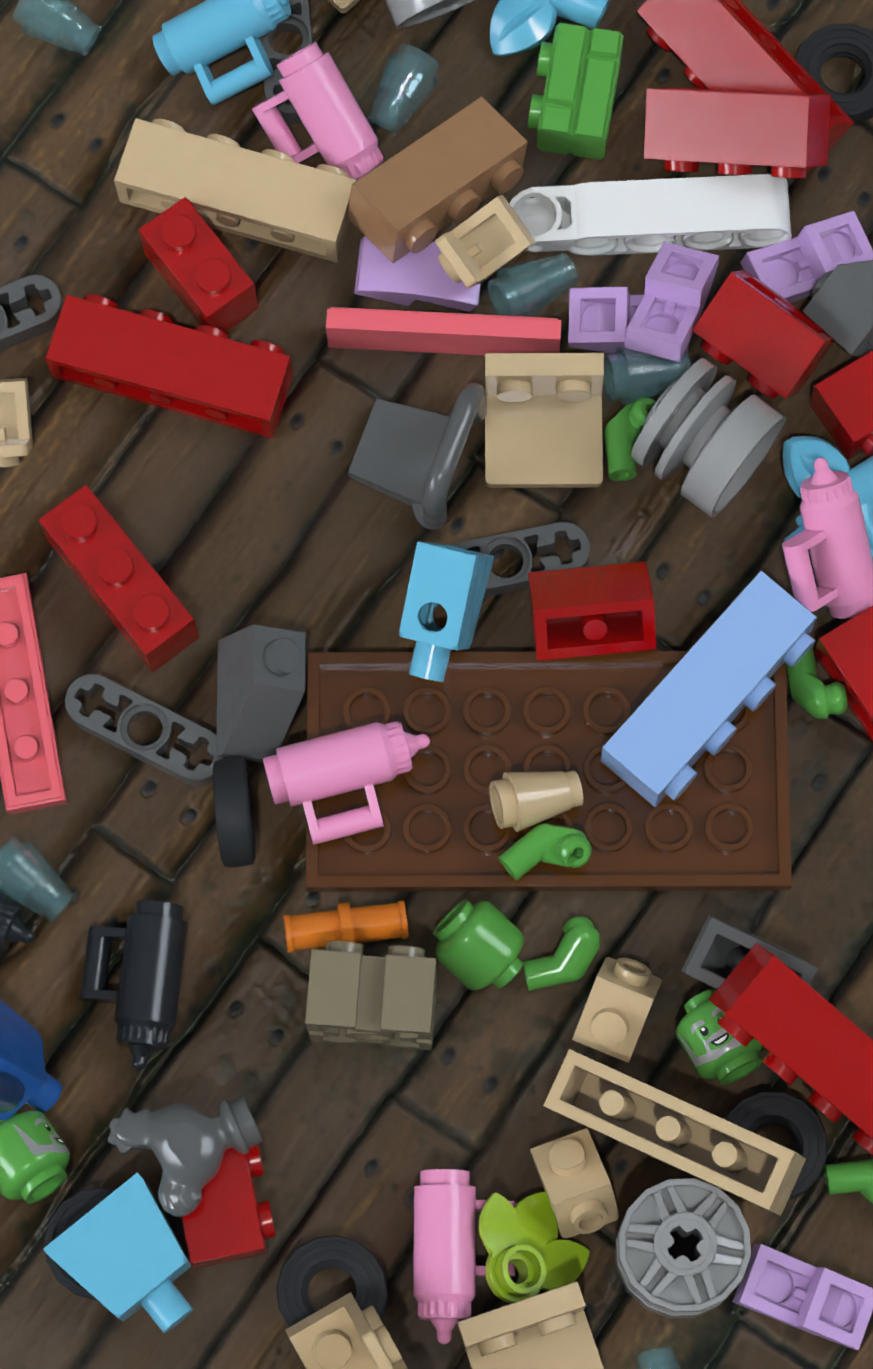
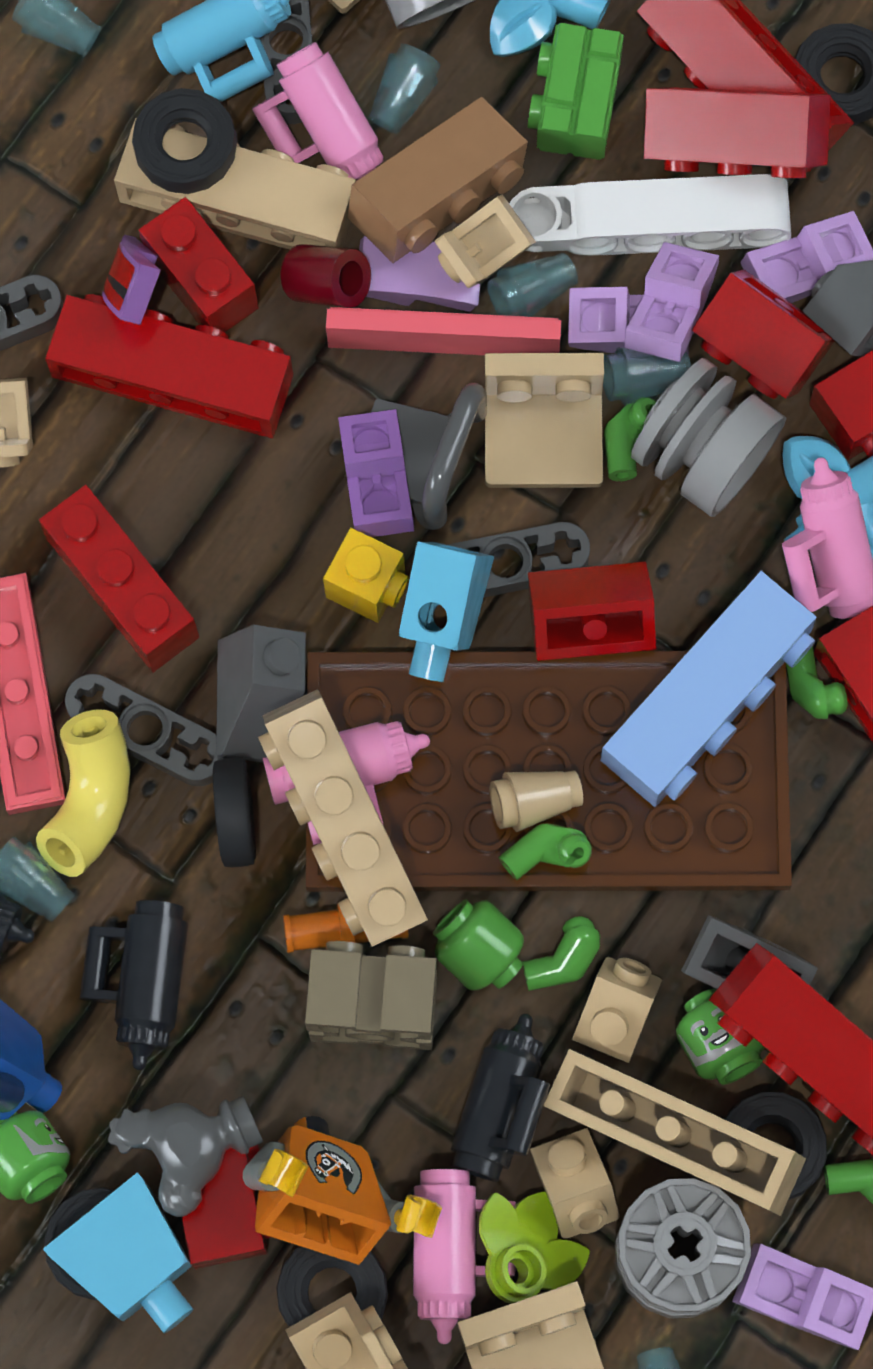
none -> light yellow cylinder [36,709,130,877]
none -> medium lavender slope [102,235,161,325]
none -> black tyre [132,88,237,194]
none -> orange torso [243,1116,442,1265]
none -> tan brick [258,689,428,947]
none -> dark red brick [280,244,371,308]
none -> yellow brick [323,527,410,623]
none -> medium lavender slope [338,409,414,537]
none -> black piece [450,1014,550,1182]

